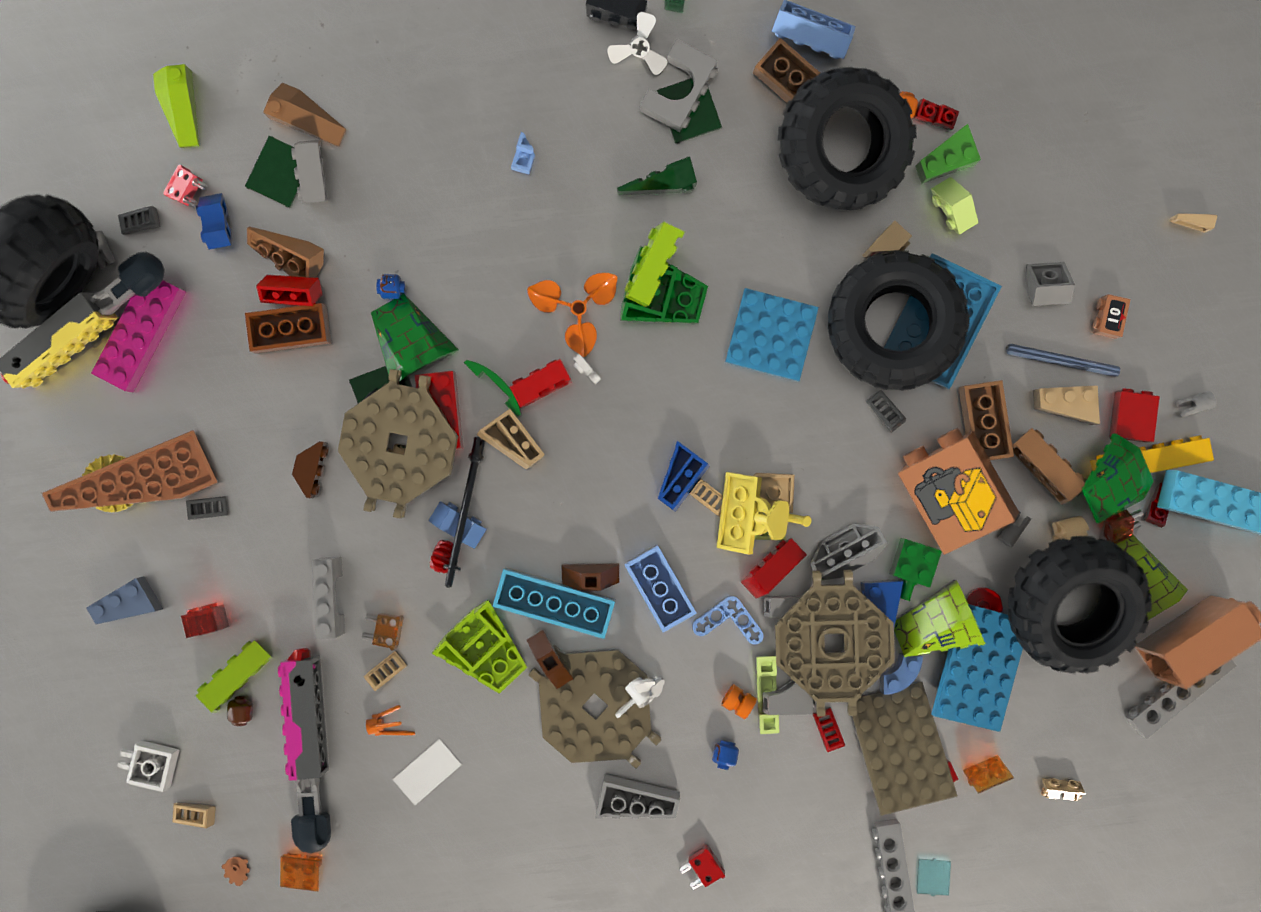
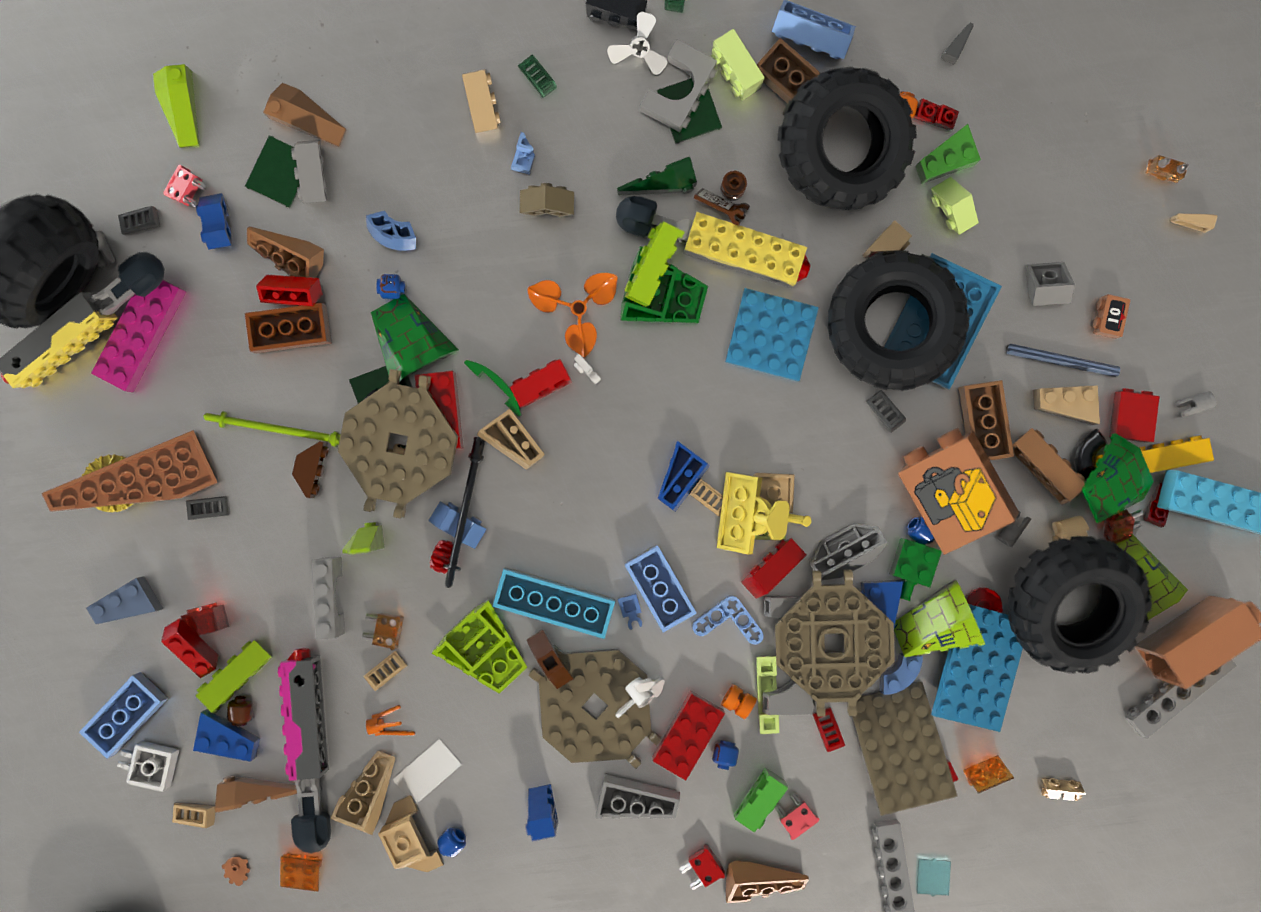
reddish brown slope [562,563,619,591] -> none
none -> light blue brick [79,672,168,759]
none -> red brick [161,618,219,679]
none -> blue wedge [193,709,260,762]
none -> lime bar [203,411,341,447]
none -> medium nougat wedge [215,776,297,813]
none -> tan wedge [330,751,396,835]
none -> lime wedge [342,522,384,554]
none -> medium blue brick [366,210,416,251]
none -> tan piece [378,795,444,872]
none -> blue head [437,828,466,857]
none -> tan wedge [462,69,501,133]
none -> clear green slope [518,54,557,98]
none -> dark tan brick [519,183,574,217]
none -> blue wedge [526,784,559,841]
none -> light yellow piece [616,196,811,288]
none -> medium blue plate [618,594,642,630]
none -> red brick [652,691,725,781]
none -> reddish brown flag [694,188,750,225]
none -> yellowish green brick [711,29,765,100]
none -> reddish brown wheel [720,171,747,201]
none -> medium nougat wedge [726,860,809,903]
none -> bright green wedge [734,767,789,833]
none -> coral piece [775,792,819,840]
none -> blue head [908,517,935,545]
none -> dark grey slope [941,23,974,64]
none -> black cylinder [1074,429,1108,479]
none -> clear orange piece [1145,155,1189,183]

